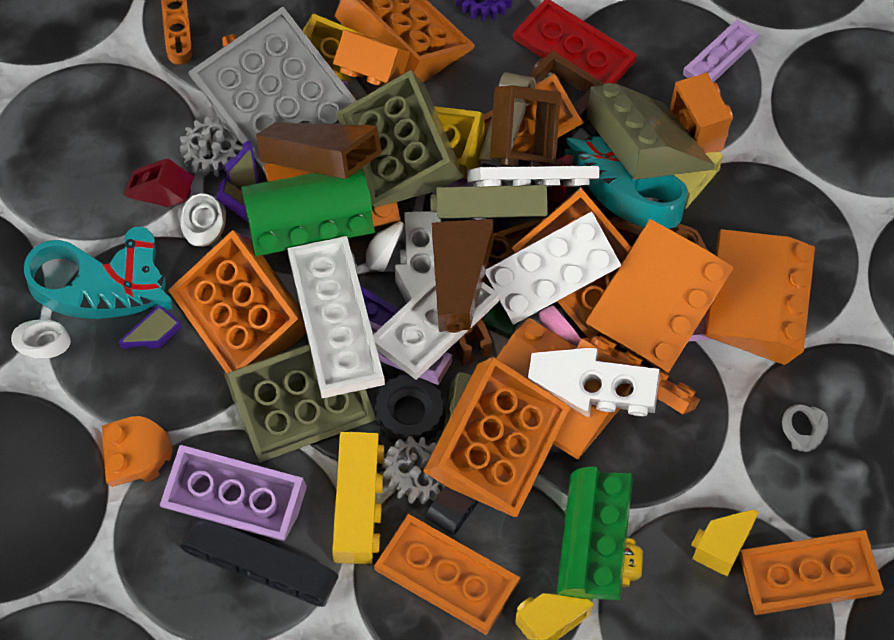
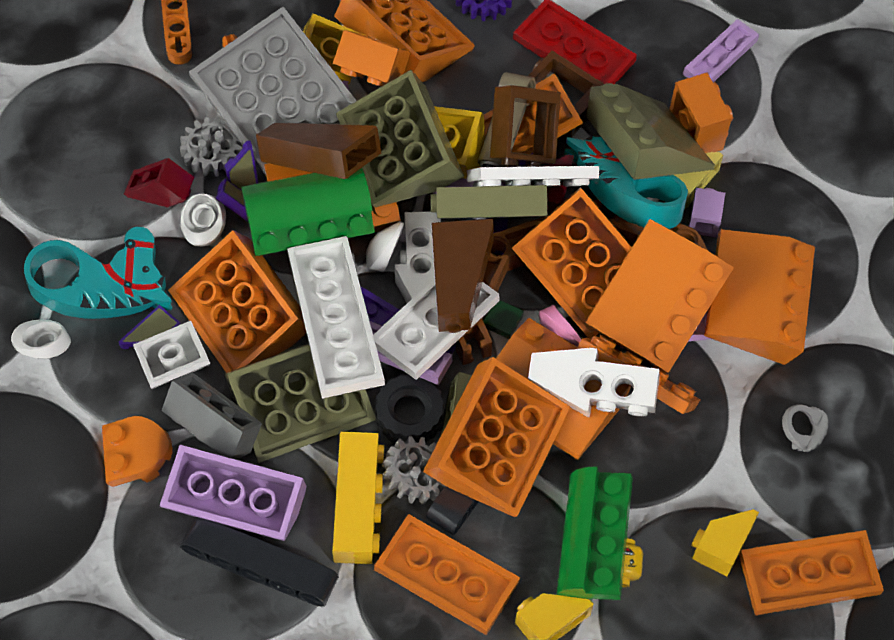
white plate [485,212,622,325] -> none
none -> white slope [133,321,210,389]
none -> dark grey brick [161,373,262,460]
none -> lavender brick [688,188,725,238]

